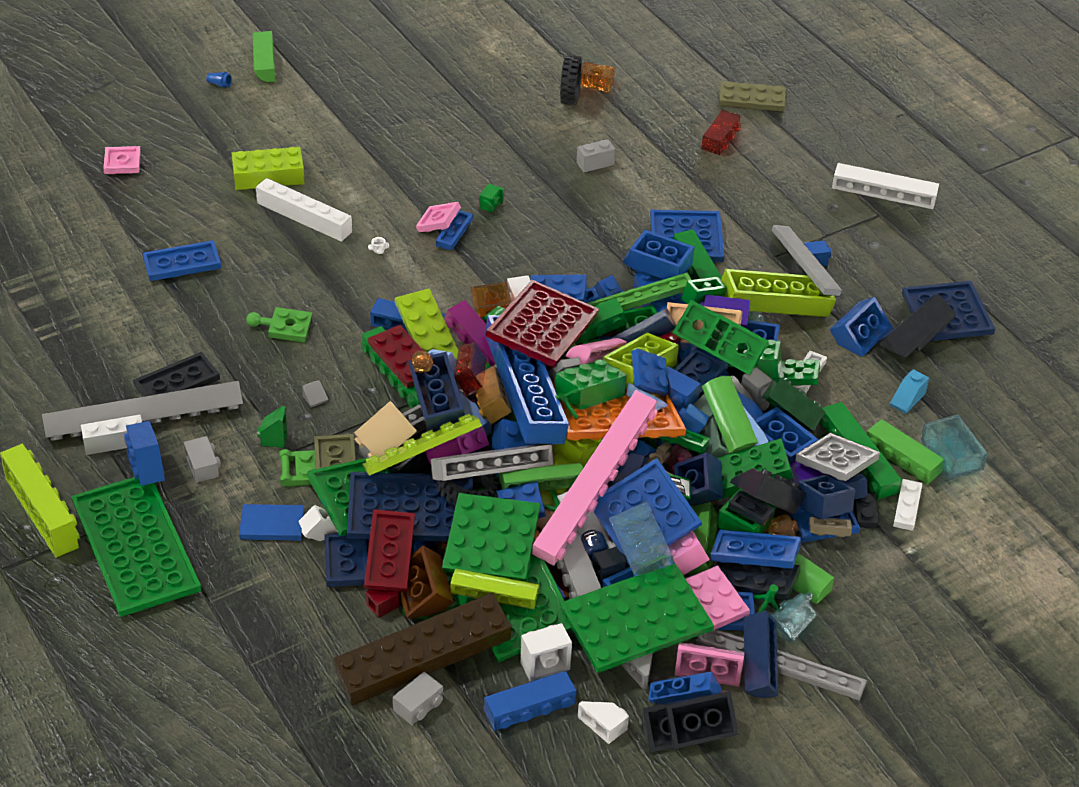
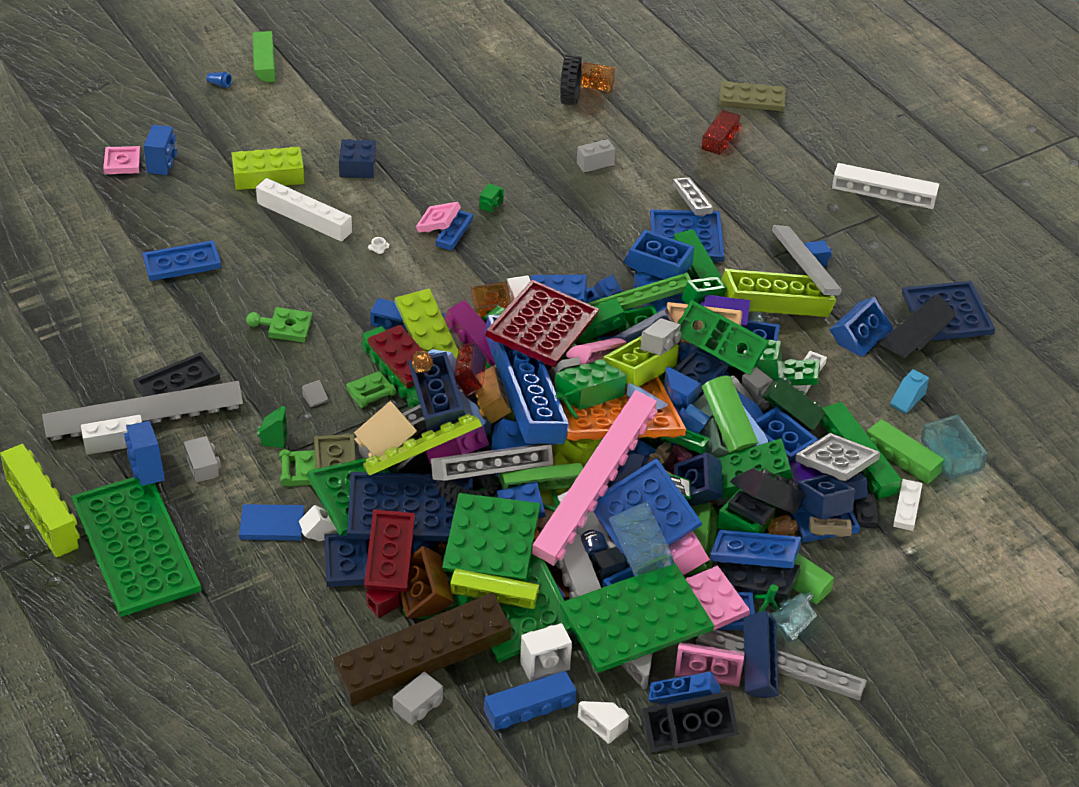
blue plate [632,349,669,396] -> none
none -> blue brick [144,125,178,175]
none -> dark blue brick [339,139,376,178]
none -> bright green plate [346,371,396,408]
none -> light grey brick [641,318,682,356]
none -> light grey plate [673,177,713,216]

